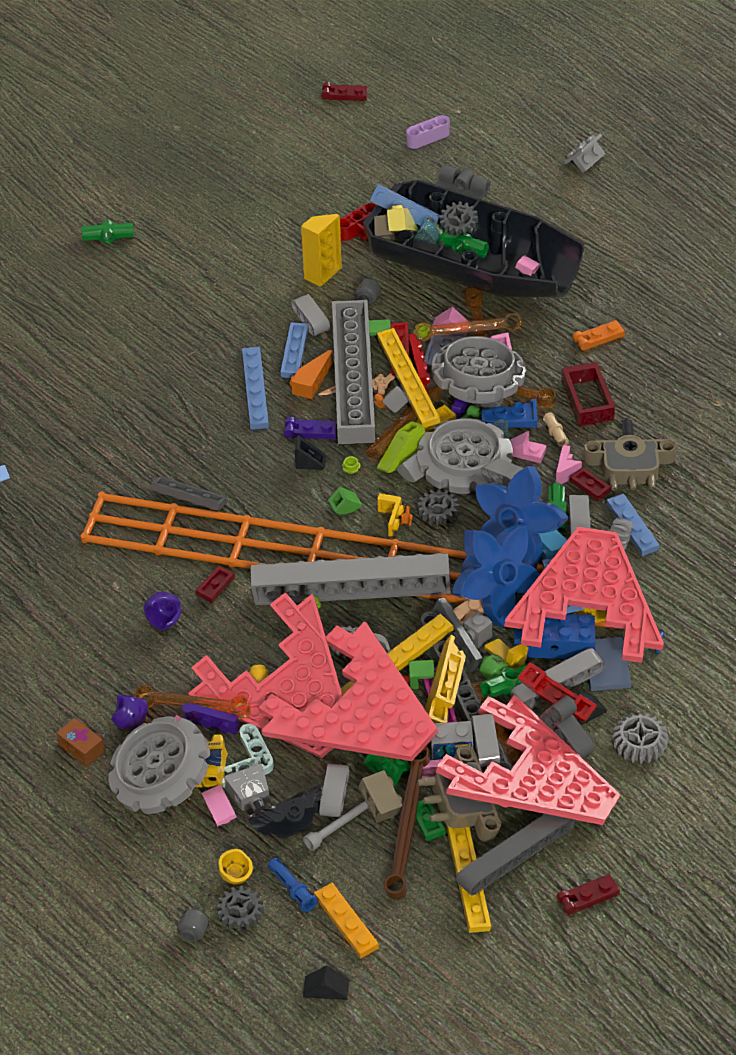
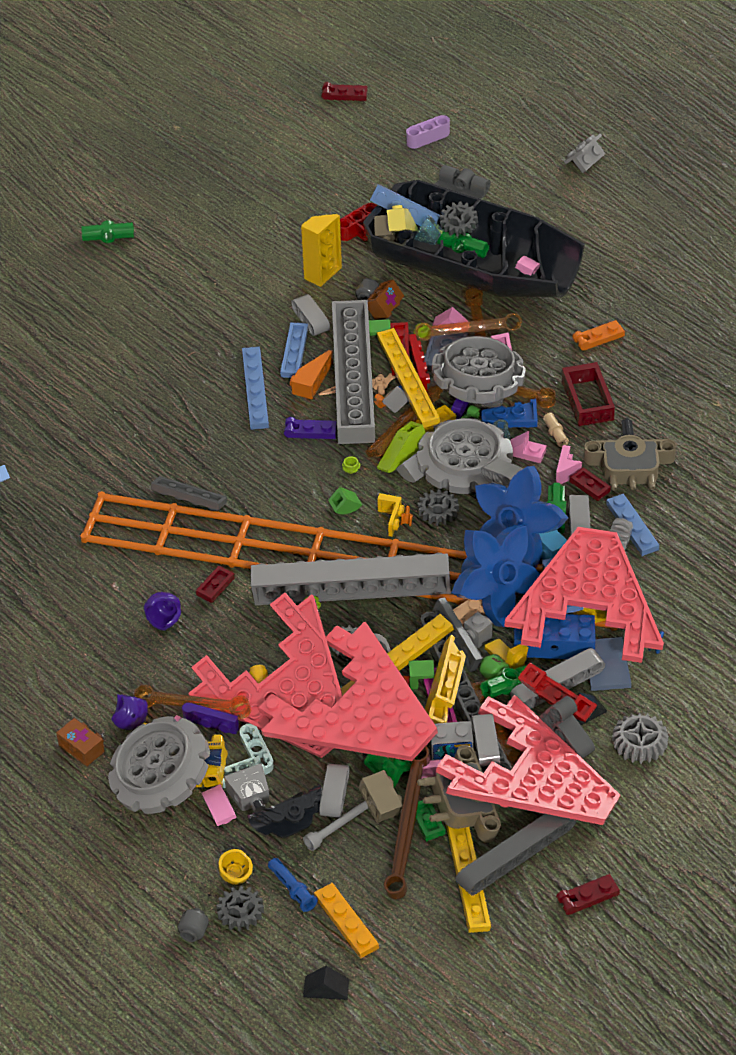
black slope [295,436,326,470] -> none
none -> dark orange brick [367,279,404,320]

